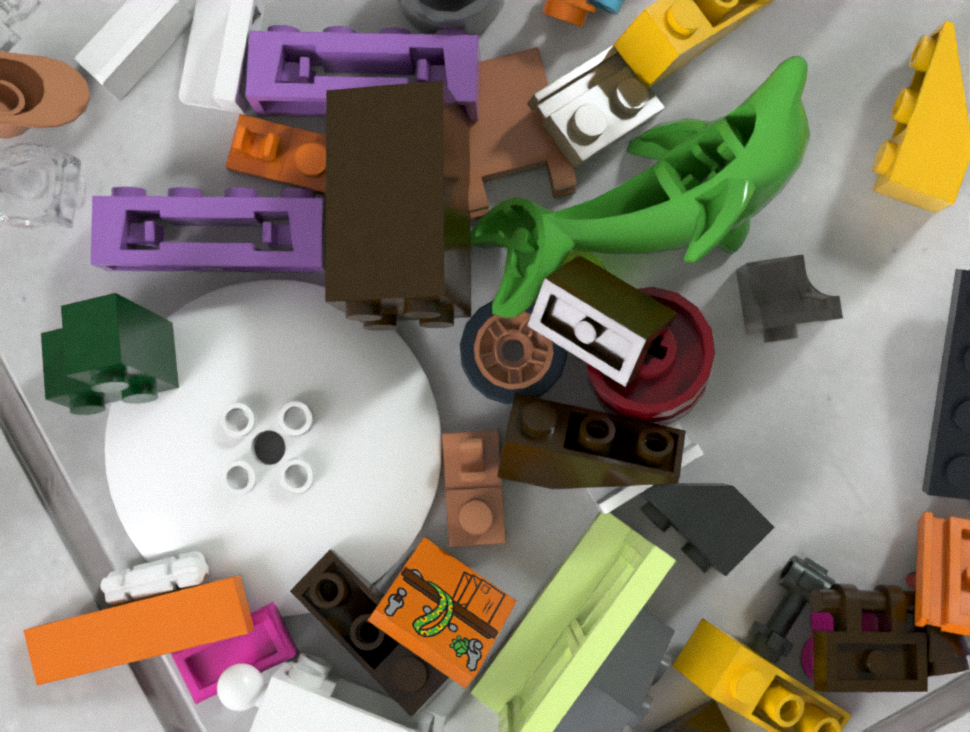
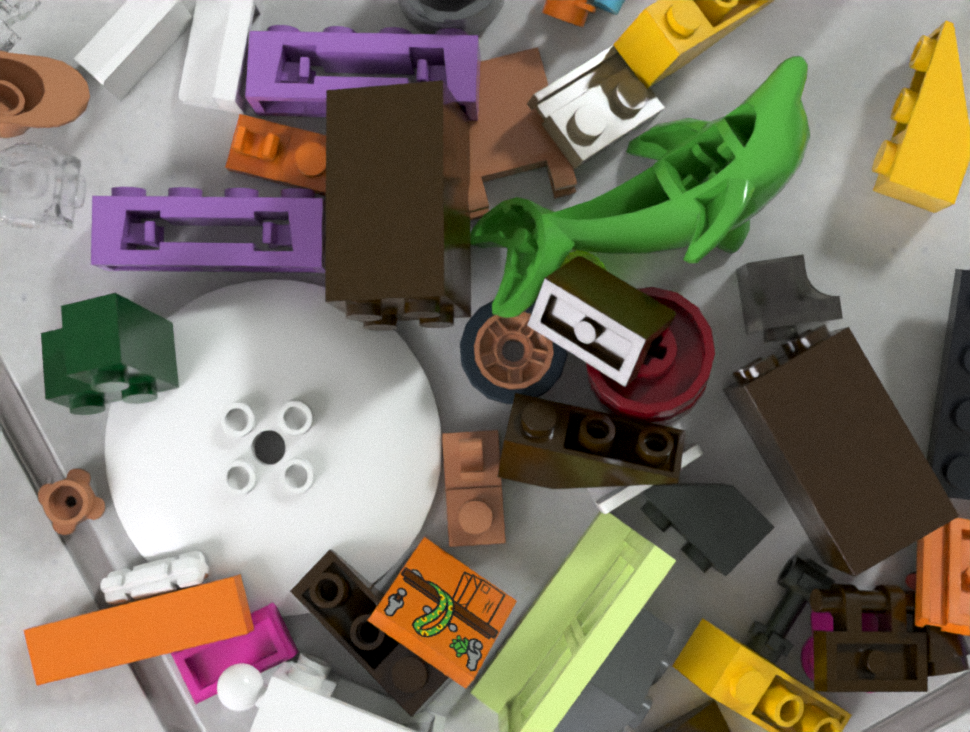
none -> nougat plate [38,468,105,535]
none -> dark brown brick [723,324,959,577]

